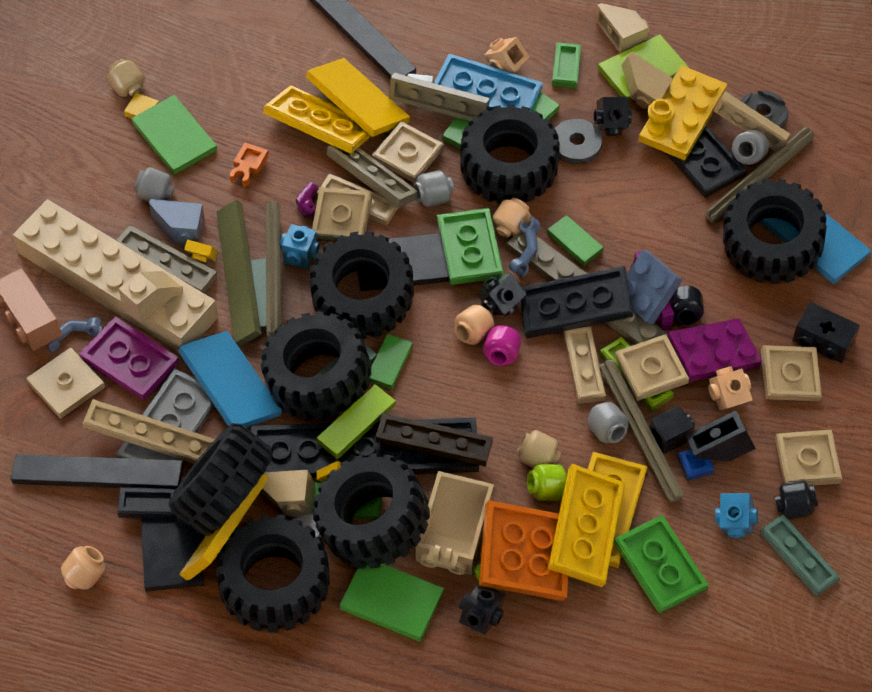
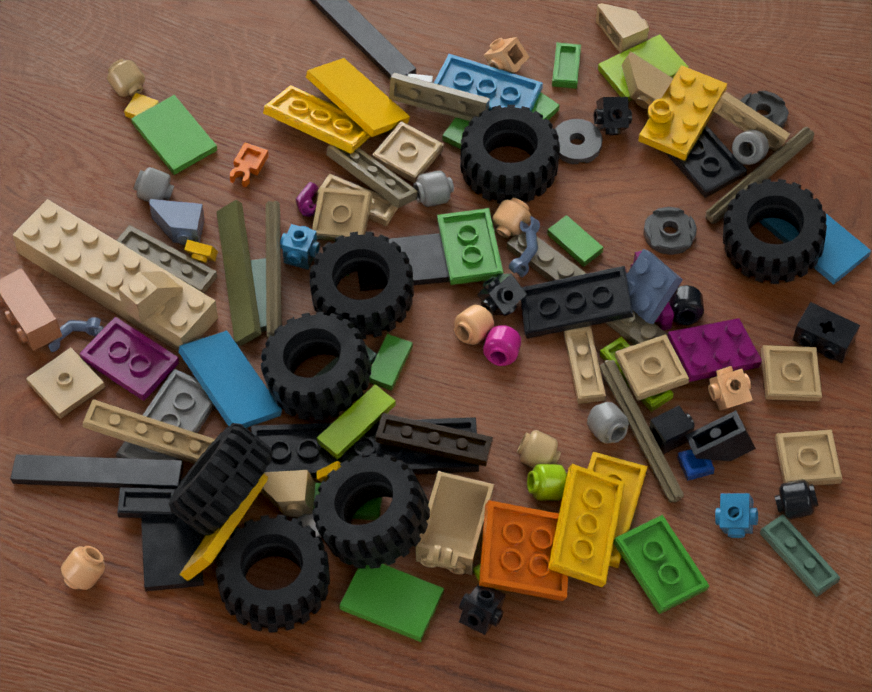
none -> dark grey tile [643,207,697,255]

